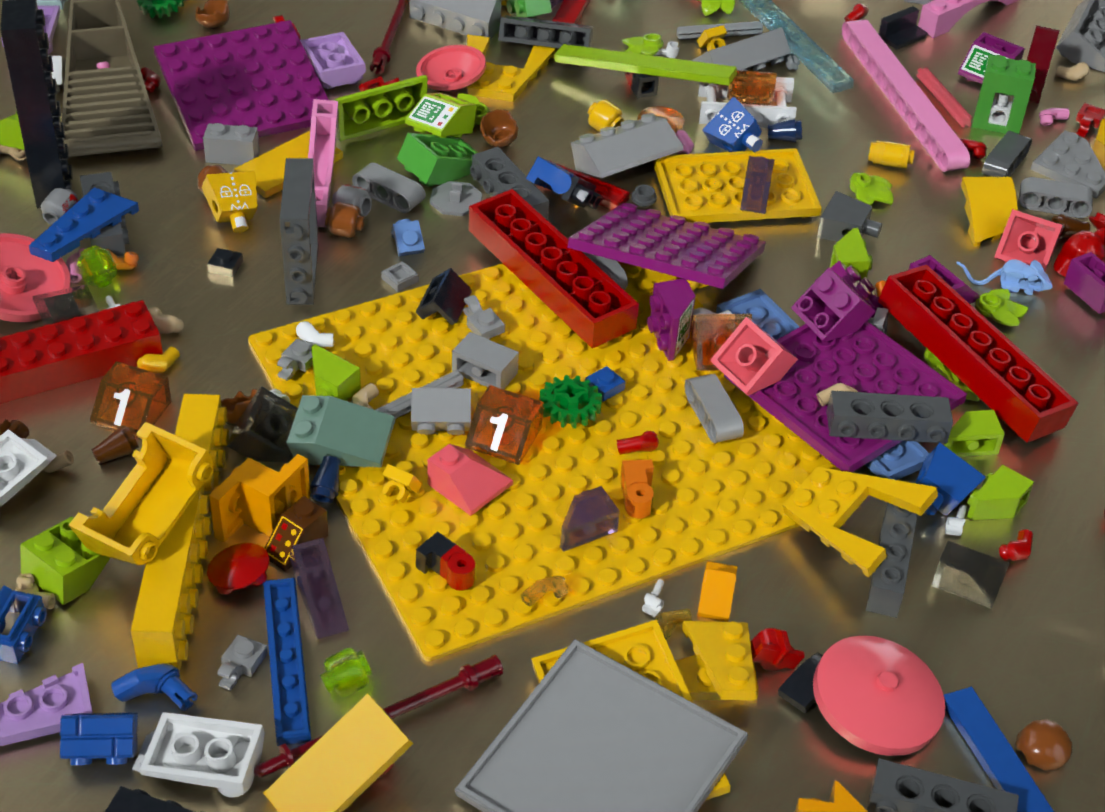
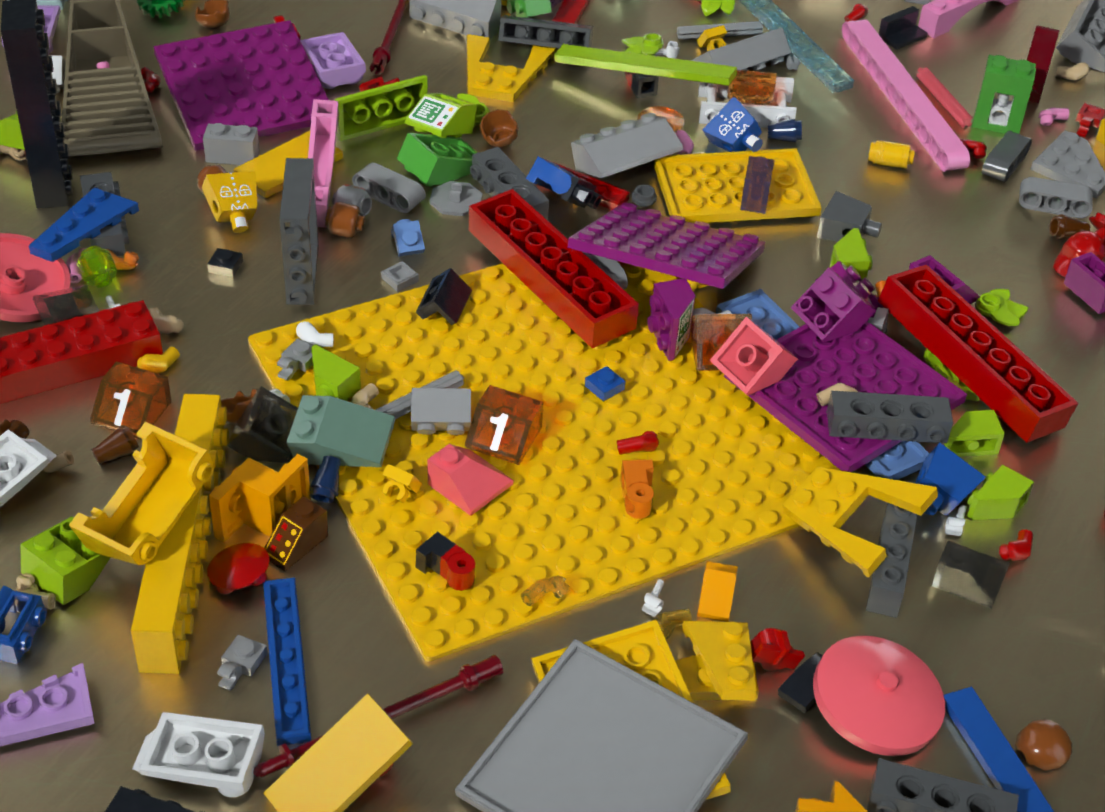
light grey head [41,188,79,225] -> none
blue brick [60,713,138,765] -> none
blue arm [111,663,198,711] -> none
clear purple slope [289,538,349,639] -> none
clear neon green head [320,647,373,697] -> none
coral dish [416,45,486,92] -> none
light grey brick [452,332,519,393] -> none
light grey plate [463,295,505,339] -> none
green gear [539,375,602,428] -> none
slope [560,486,620,552] -> none
yellow head [587,99,624,133] -> none
light grey beam [685,373,744,443] -> none
lime plate [849,172,894,206] -> none
light blue animal [956,259,1053,295] -> none
magenta slope [958,32,1025,84] -> none
yellow slope [961,177,1018,246] -> none
coral slope [994,209,1063,272] -> none

